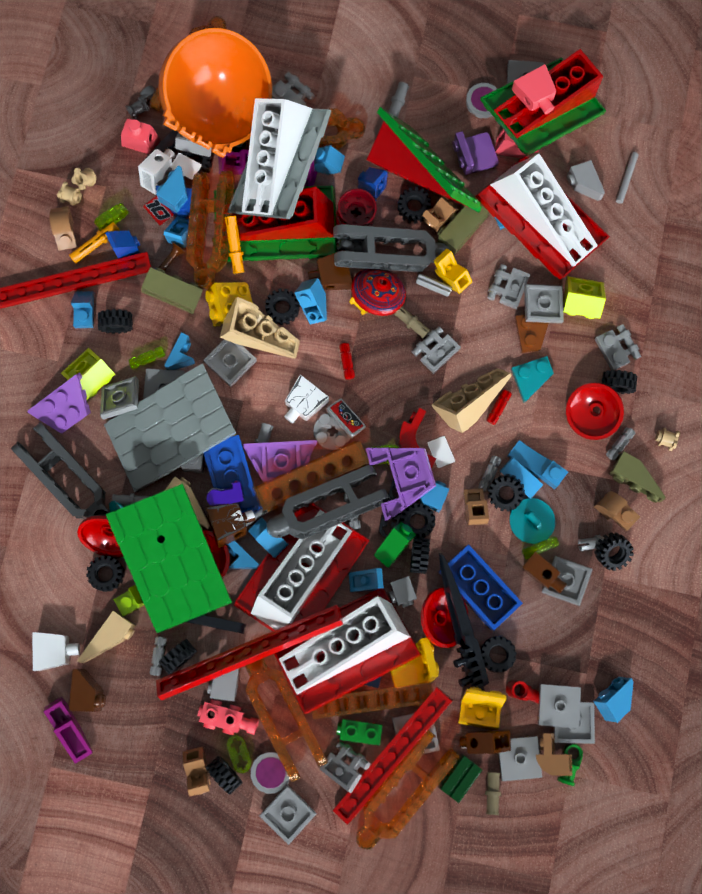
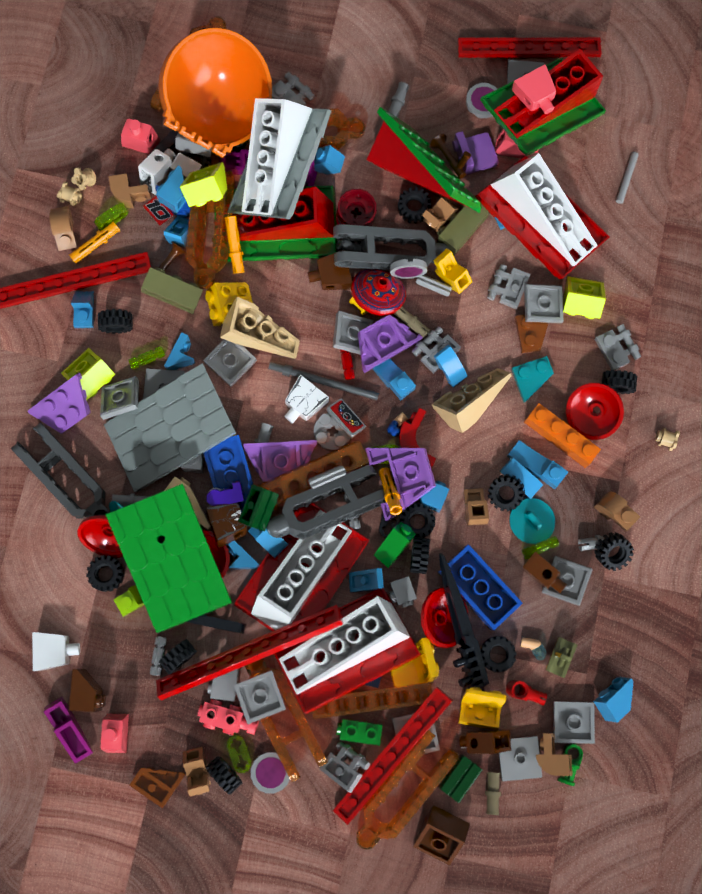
tan slope [77,611,135,663] -> none
blue slope [105,231,140,259] -> none
dark grey connector [125,85,159,120] -> none
light grey plate [259,784,317,845] -> none
black tyre [265,288,299,325] -> none
dark azure slope [294,278,327,324] -> none
blue slope [357,167,388,200] -> none
white sticker [427,436,455,468] -> none
light grey axle [478,455,502,492] -> none
red axle [487,389,512,425] -> none
light grey plate [538,684,581,729] -> none
light grey slope [567,160,605,201] -> none
light grey axle [606,427,635,461] -> none
olive slope [609,451,666,503] -> none
none -> coral torso [101,713,129,753]
none -> medium nougat brick [108,173,151,208]
none -> dark orange wing [129,768,186,809]
none -> neon yellow slope [180,162,227,207]
none -> light grey plate [234,670,286,724]
none -> dark green brick [238,484,279,531]
none -> dark grey bar [268,362,379,400]
none -> light grey axle [308,465,346,489]
none -> light grey plate [333,311,373,355]
none -> medium lavender wing [358,315,423,373]
none -> dark azure slope [373,359,416,401]
none -> light orange pin [379,467,402,515]
none -> arm [387,412,408,437]
none -> light grey tile [390,258,427,279]
none -> reddish brown slope [413,805,470,866]
none -> reddish brown piece [430,134,471,179]
none -> dark azure slope [434,345,468,388]
none -> red plate [458,37,602,58]
none -> arm [520,637,546,660]
none -> orange brick [524,403,601,468]
none -> olive hips [545,637,577,678]

